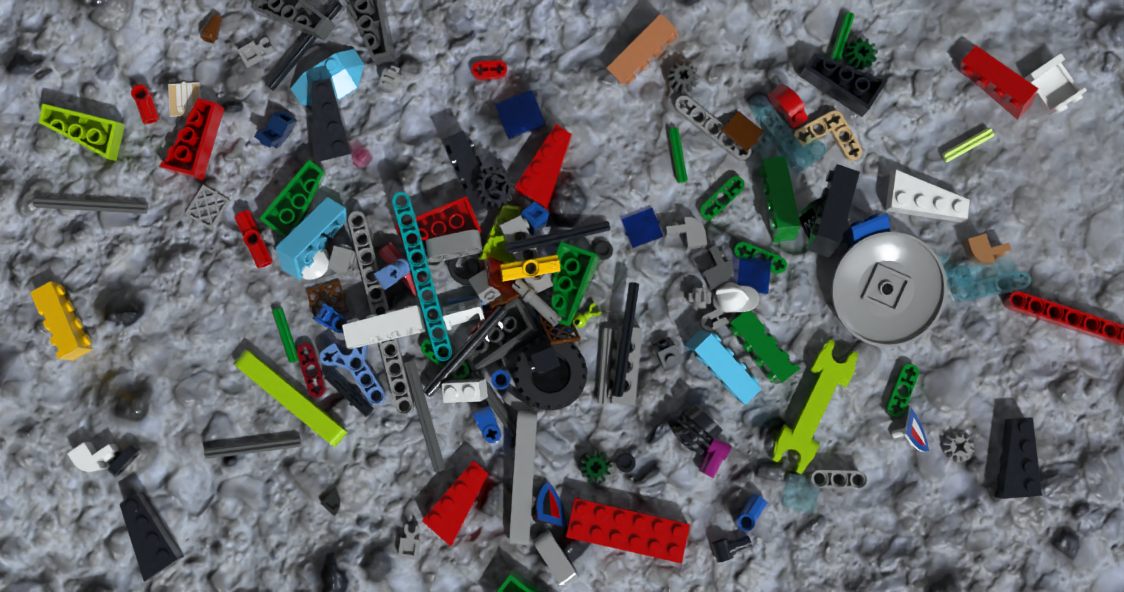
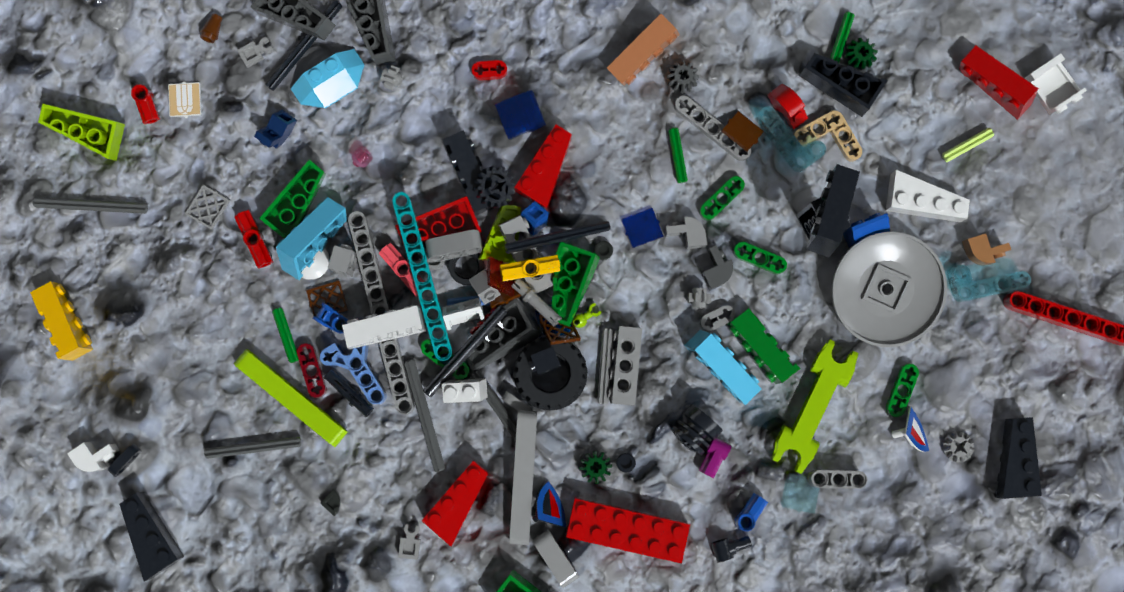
red wedge [159,98,224,180] -> none
black wedge [312,77,353,163] -> none
medium blue piece [374,258,411,290] -> none
blue piece [472,405,502,443] -> none
blue piece [491,370,511,389] -> none
black axle [612,282,639,397] -> none
black bracket [653,337,682,371] -> none
white piece [713,282,759,312] -> none
clear blue piece [737,257,771,294] -> none
green wedge [759,156,801,243] -> none

